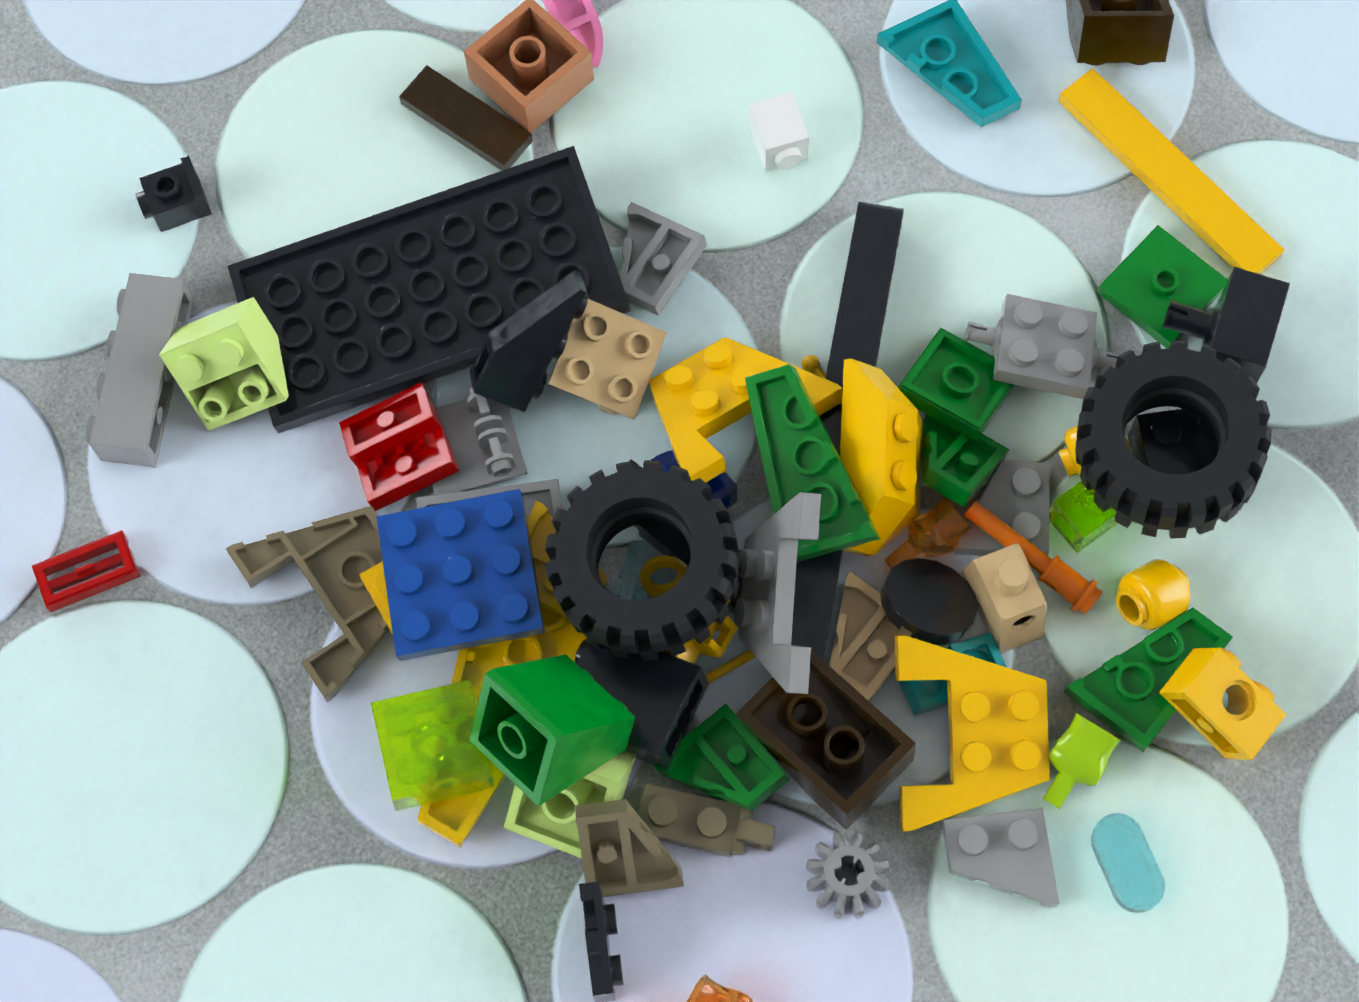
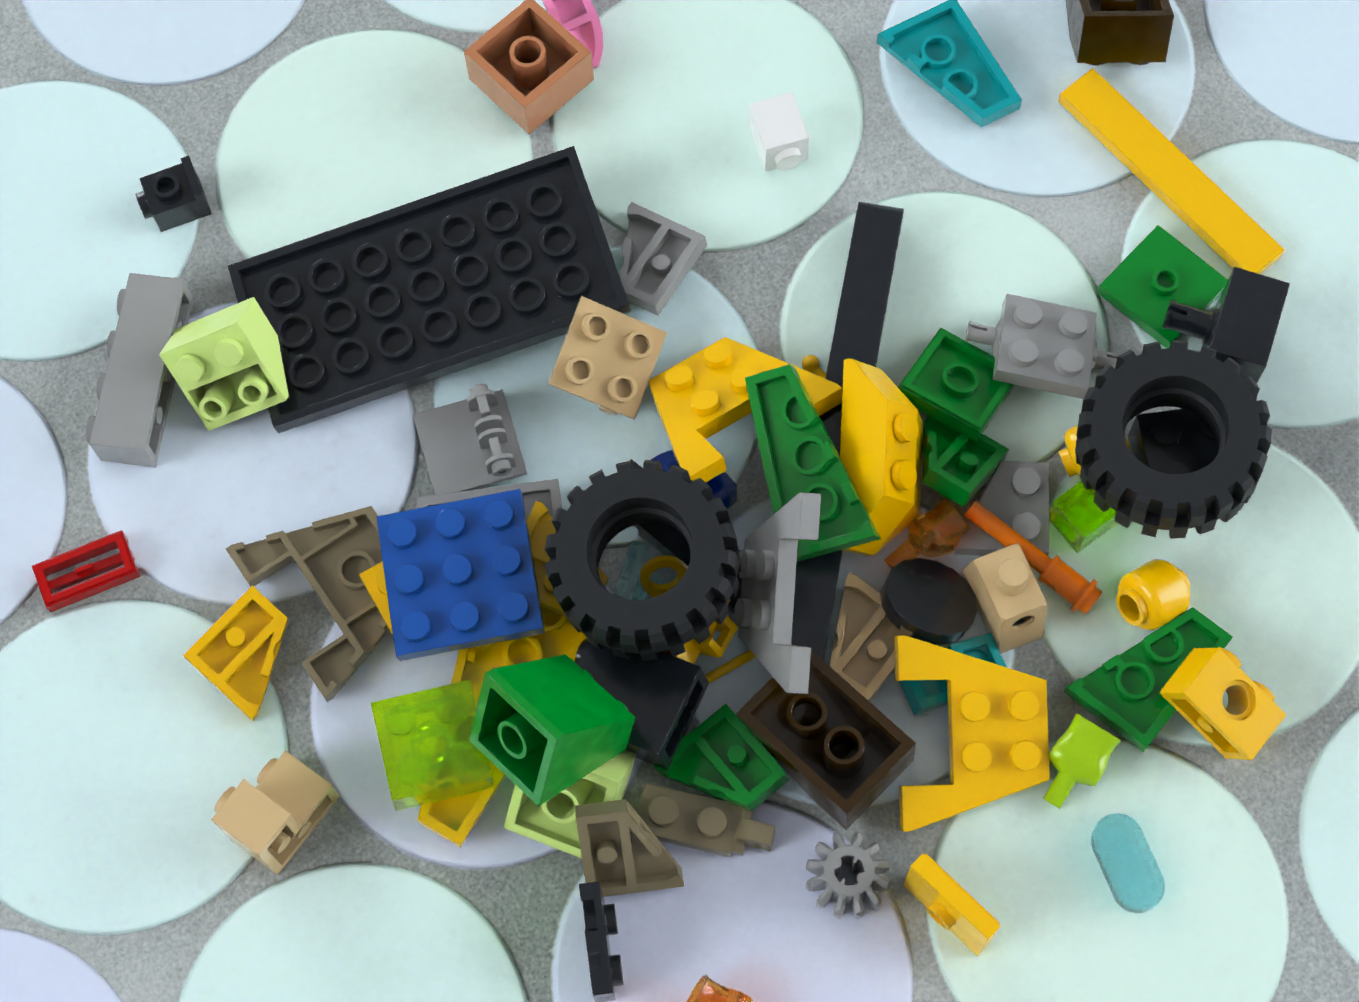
red slope [339,382,459,511] -> none
dark brown tile [399,65,533,171] -> none
black slope [469,270,589,412] -> none
light grey wing [942,808,1059,908] -> none
none -> yellow wing [183,585,289,722]
none -> tan brick [211,750,340,875]
none -> yellow plate [903,853,1001,956]

